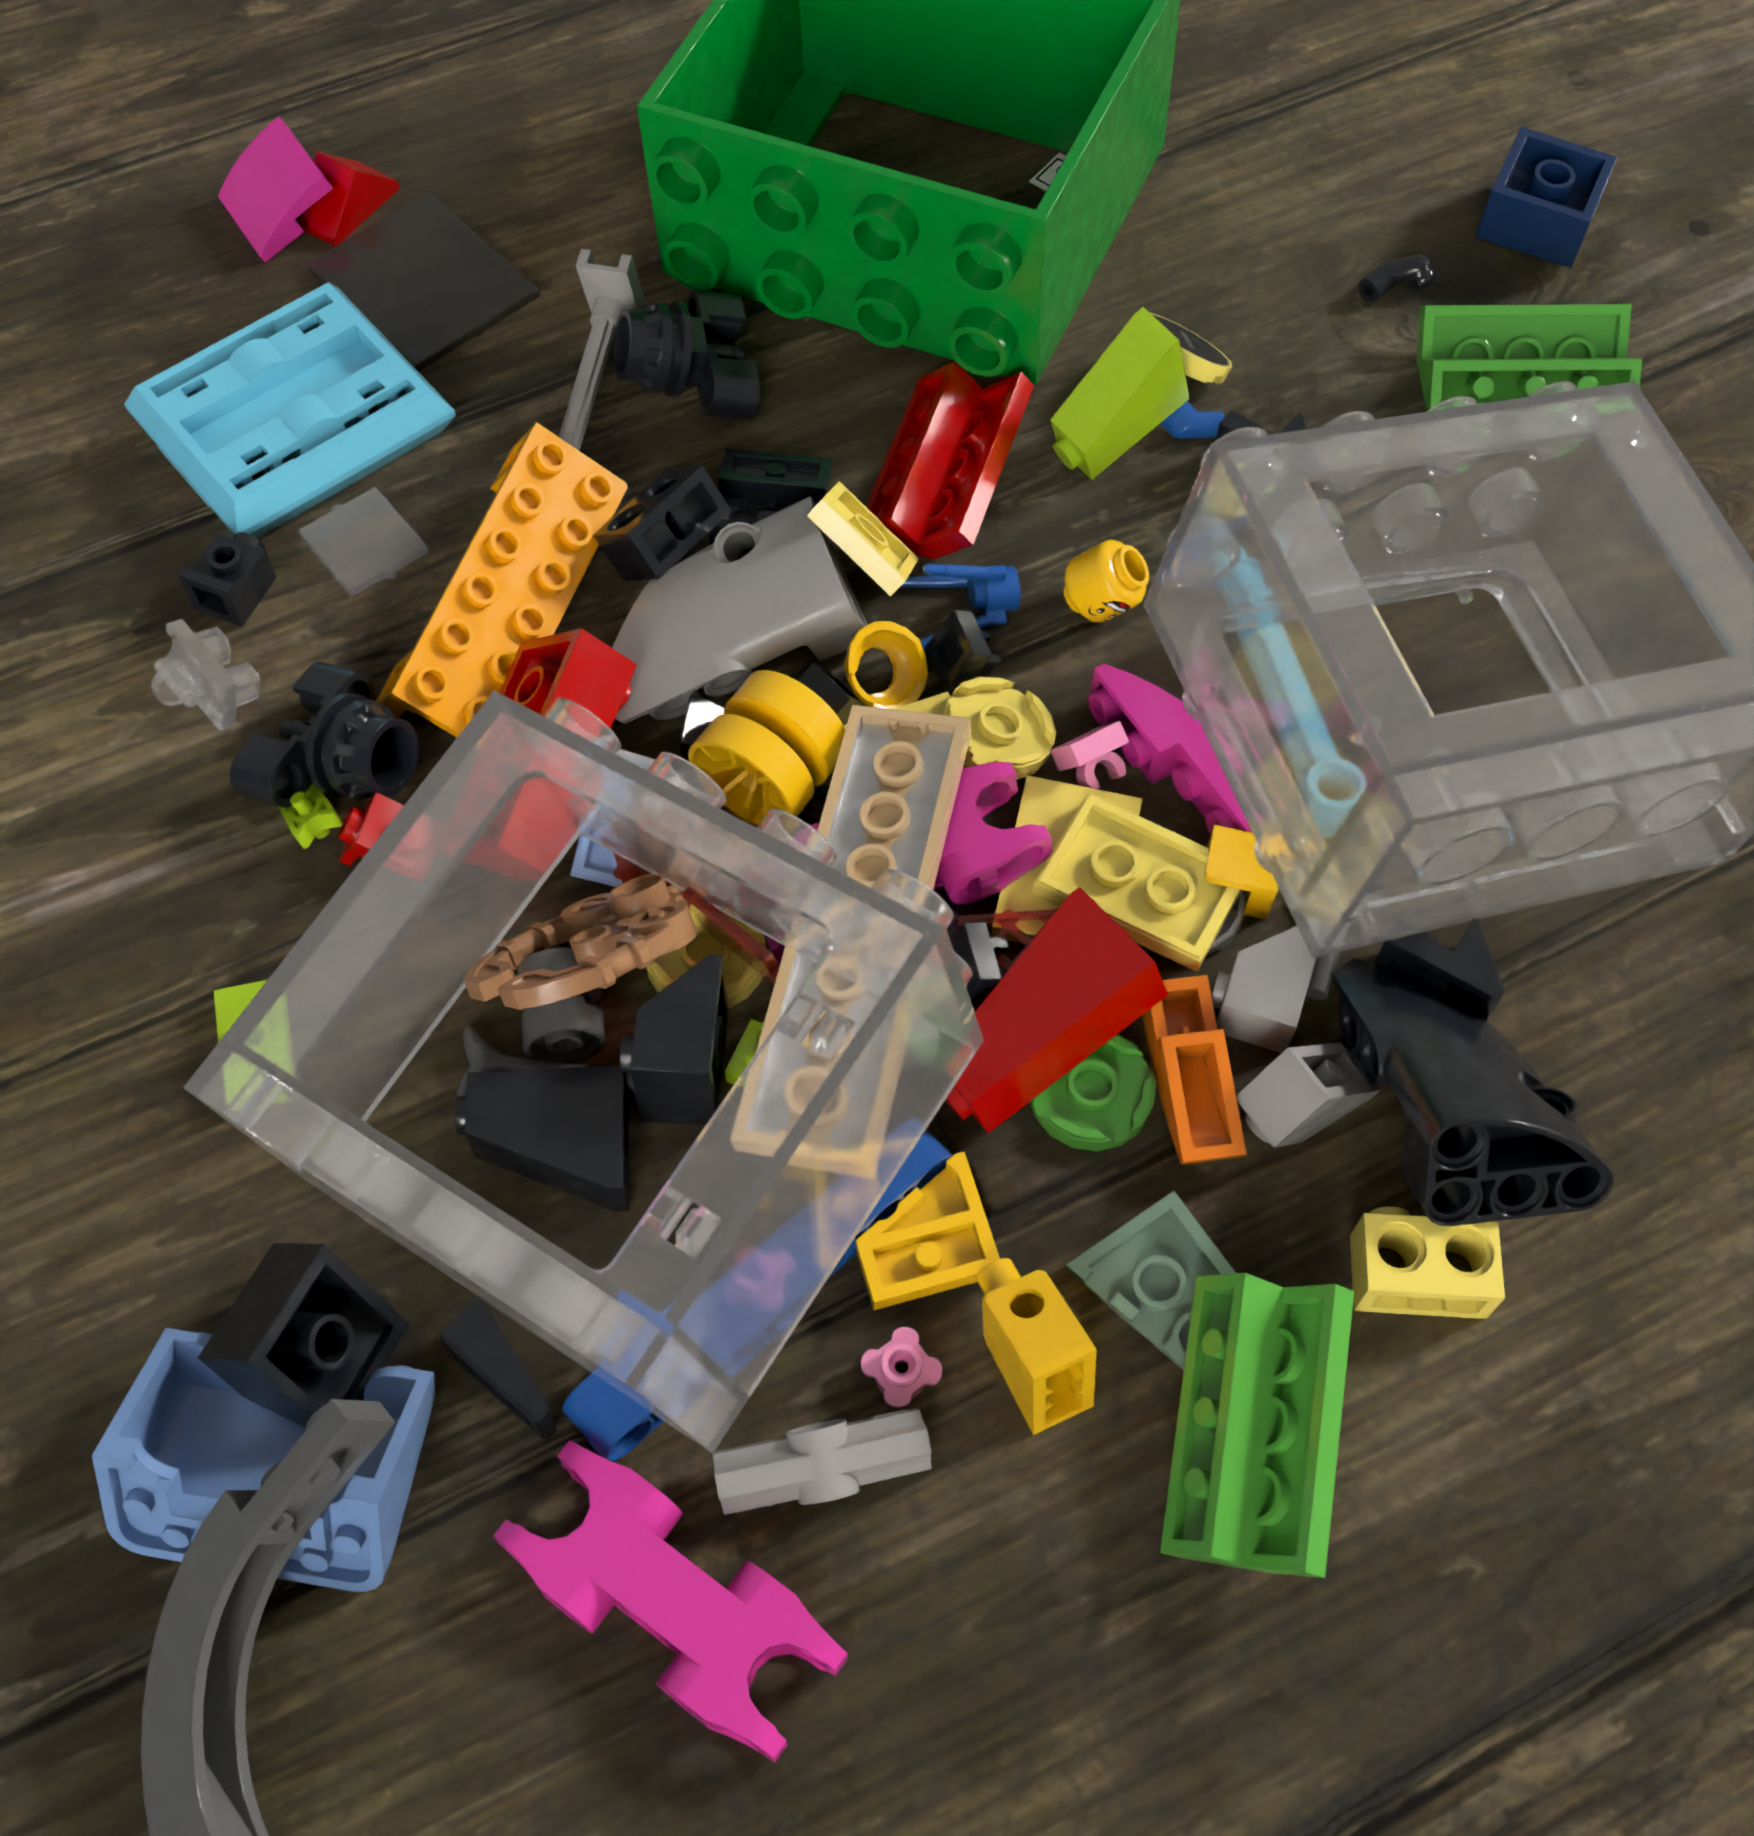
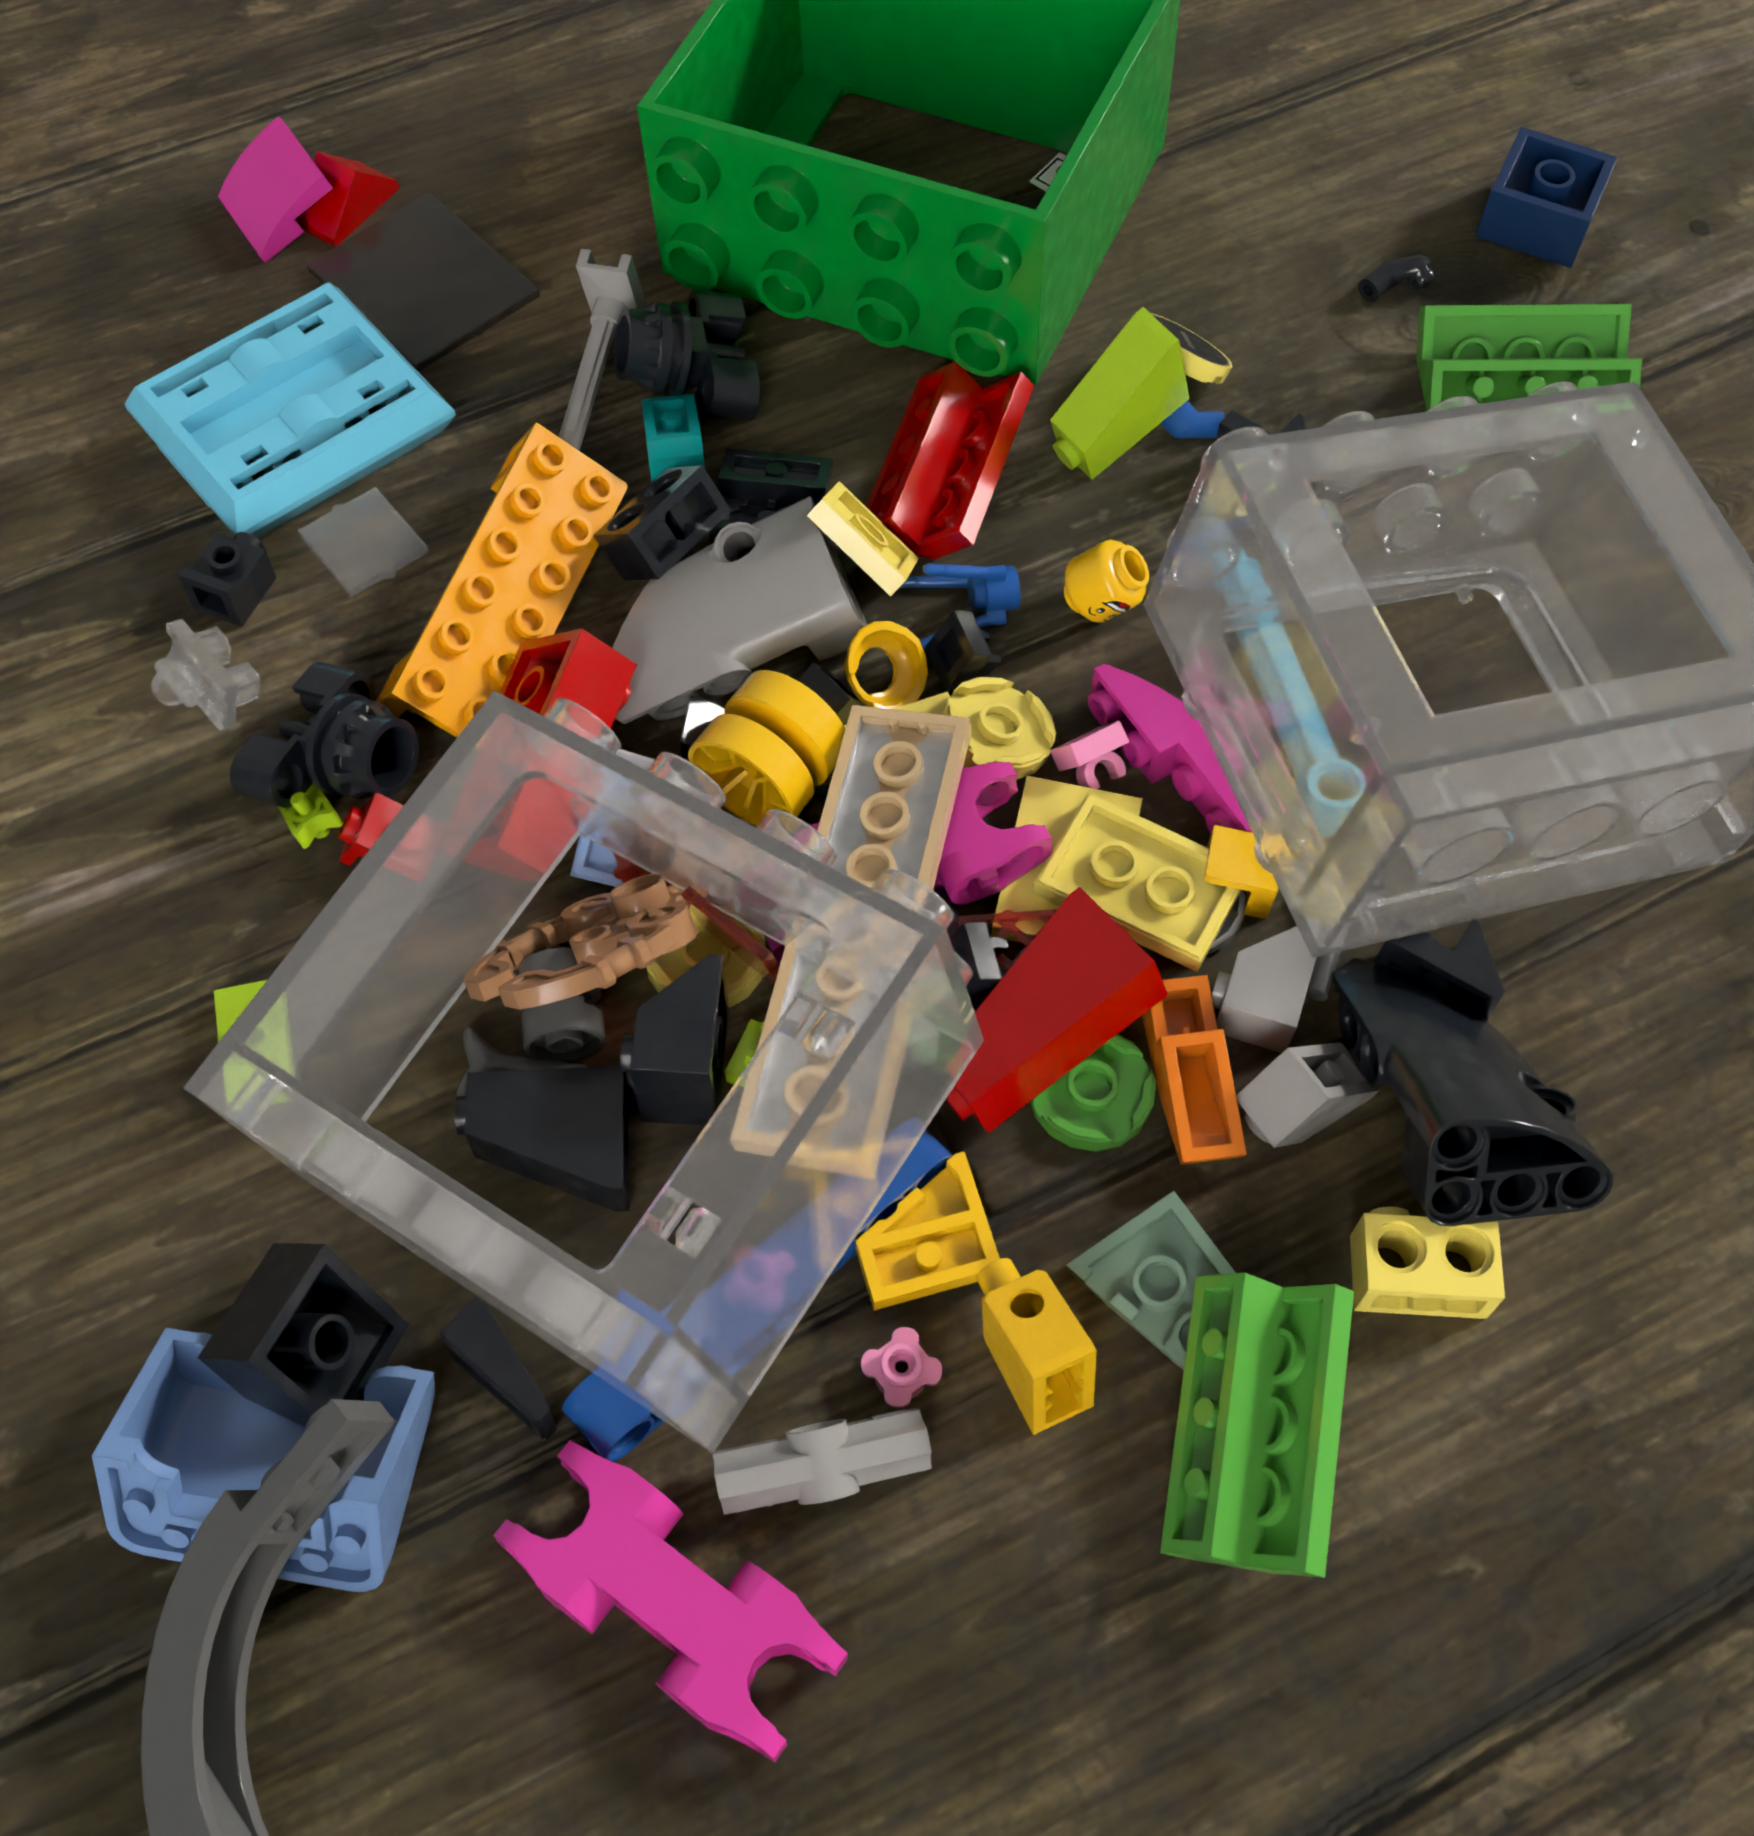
none -> teal plate [641,394,705,482]

